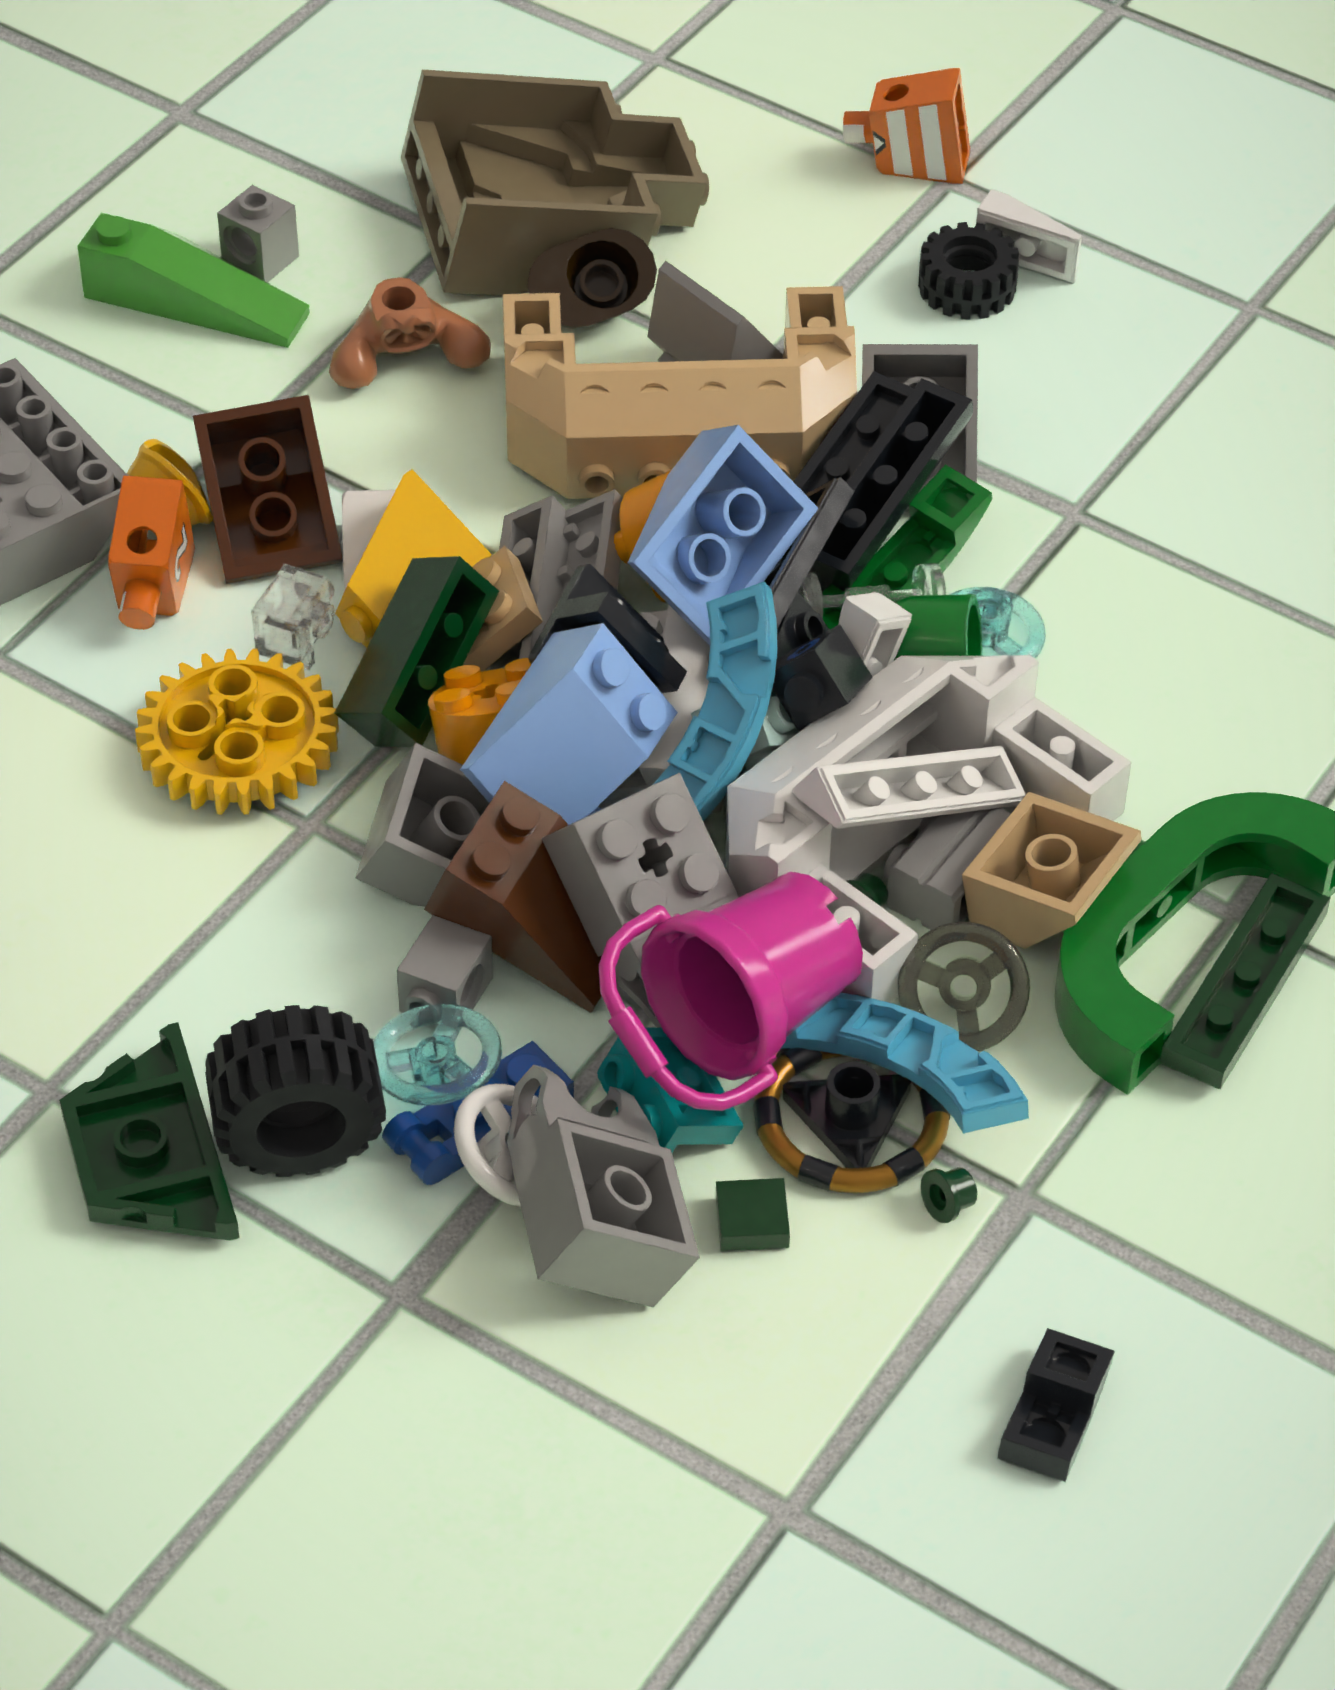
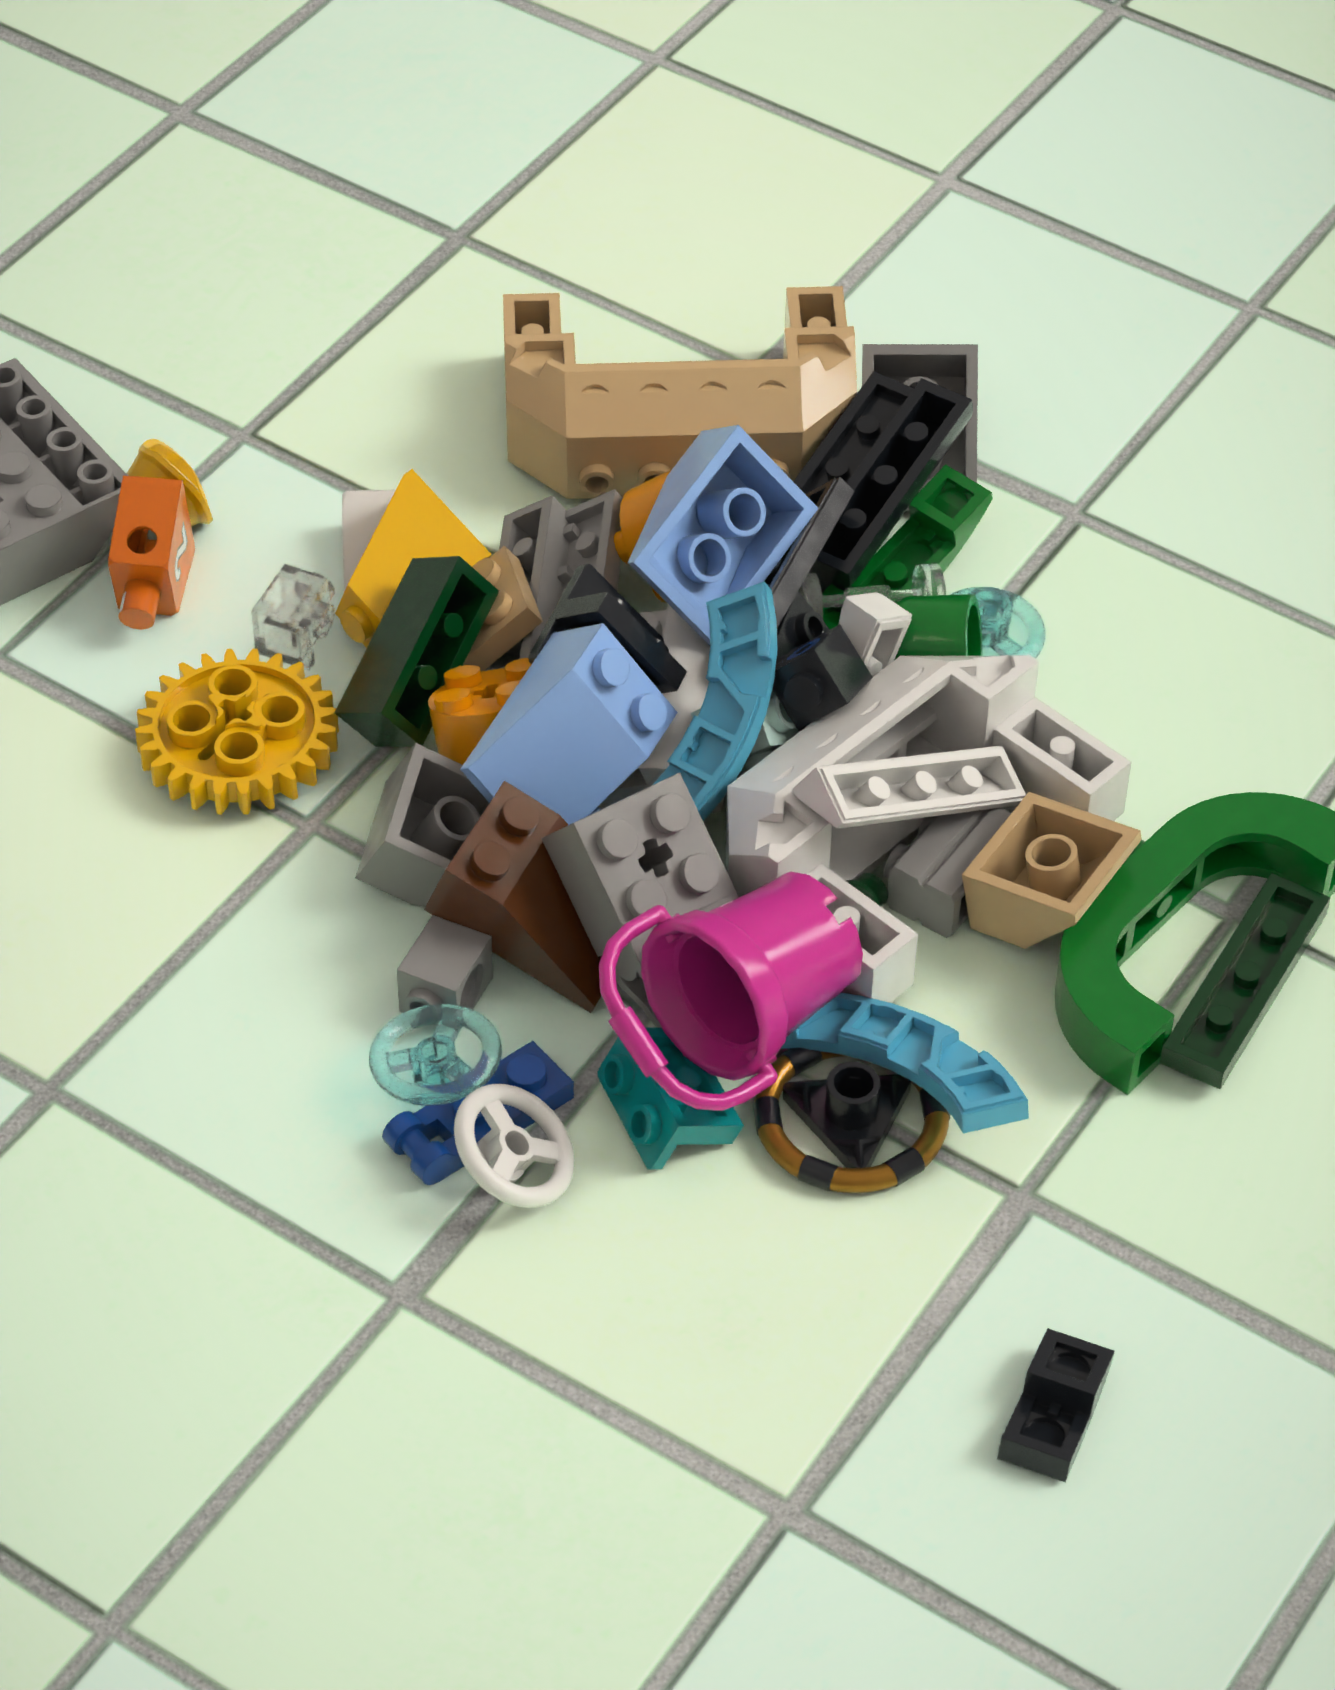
dark green wing [59,1022,240,1241] -> none
bright green wedge [77,213,310,348] -> none
reddish brown slope [193,395,343,584] -> none
black tyre [205,1005,386,1177] -> none
light grey brick [217,184,299,282] -> none
nougat head [329,277,491,389] -> none
dark tan panel [400,69,709,296] -> none
light grey brick [507,1064,700,1307] -> none
dark brown piece [527,228,657,329] -> none
light grey slope [647,260,783,362] -> none
dark green tile [715,1178,790,1251] -> none
orange torso [843,68,970,184] -> none
clear smoke piece [897,921,1030,1052] -> none
black tyre [918,222,1019,320] -> none
dark green piece [920,1167,977,1223] -> none
white slope [976,189,1082,284] -> none

